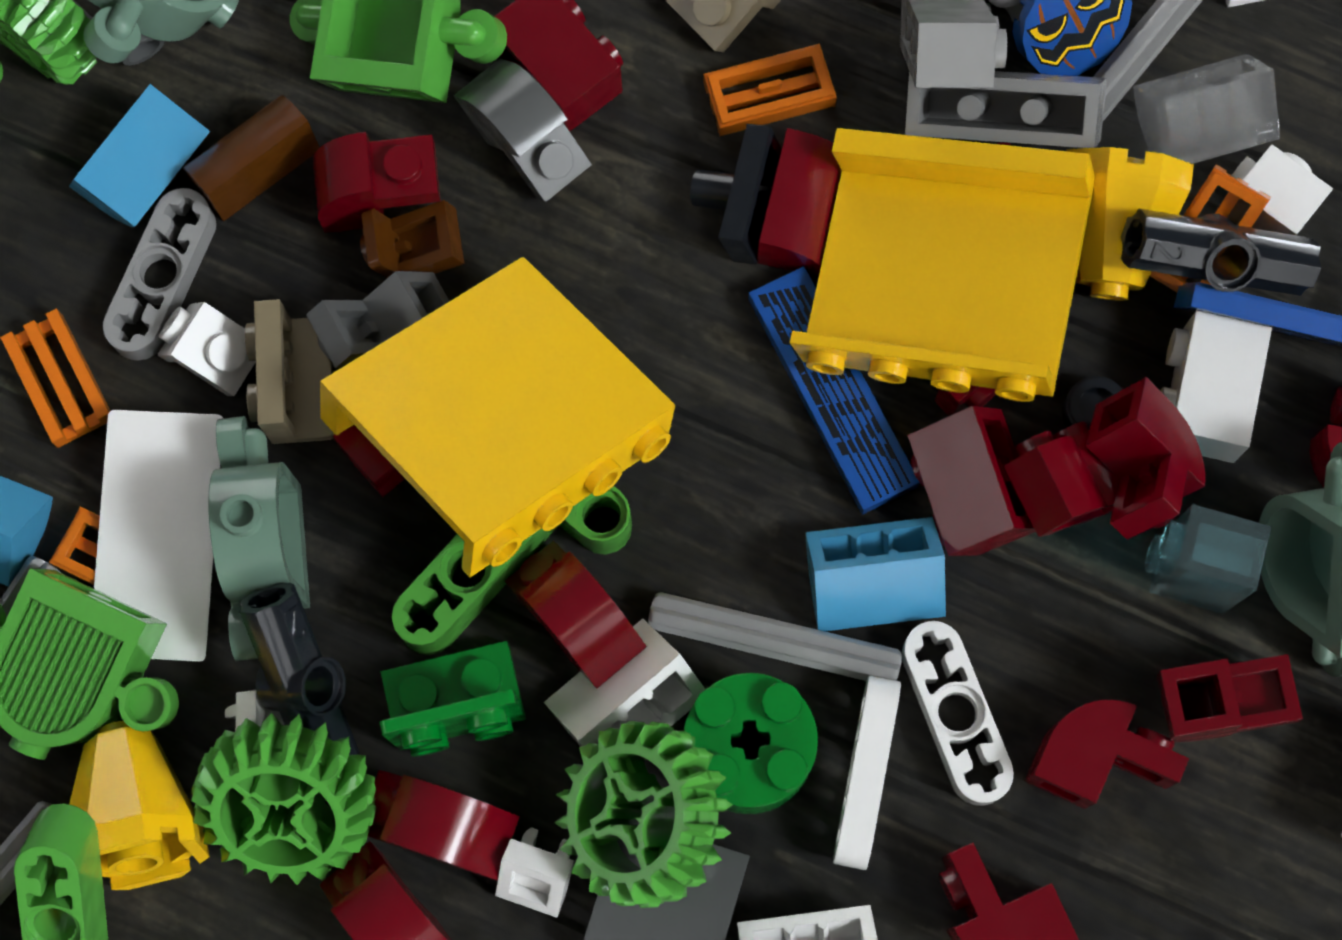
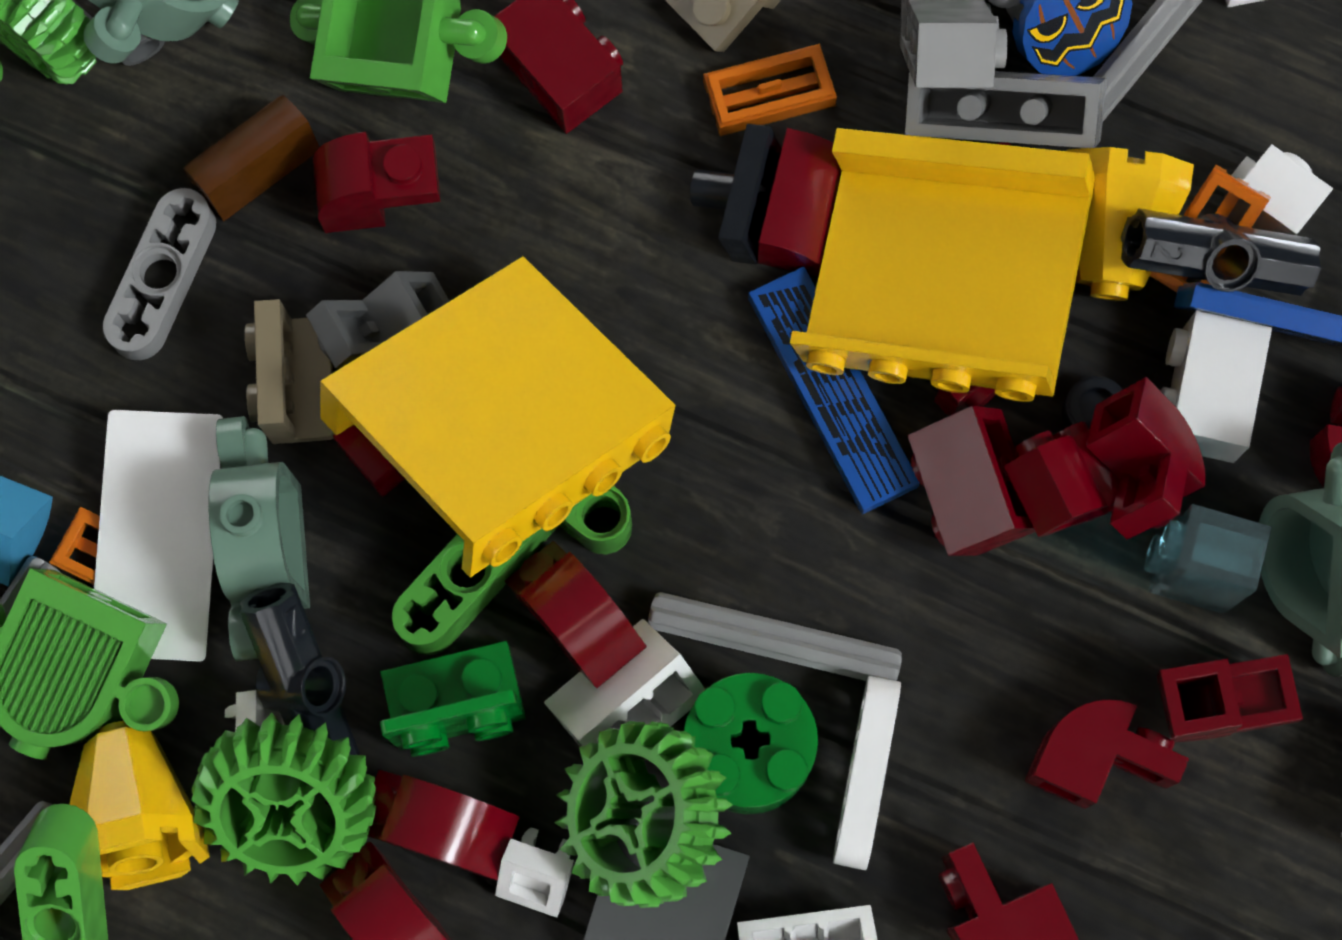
orange tile [0,308,111,448] -> none
dark azure brick [69,84,210,227] -> none
white bracket [158,302,256,396] -> none
reddish brown bracket [360,200,465,278] -> none
dark grey brick [453,59,592,202] -> none
dark azure brick [805,517,946,631] -> none
white beam [902,621,1014,806] -> none
clear brick [1133,53,1280,164] -> none

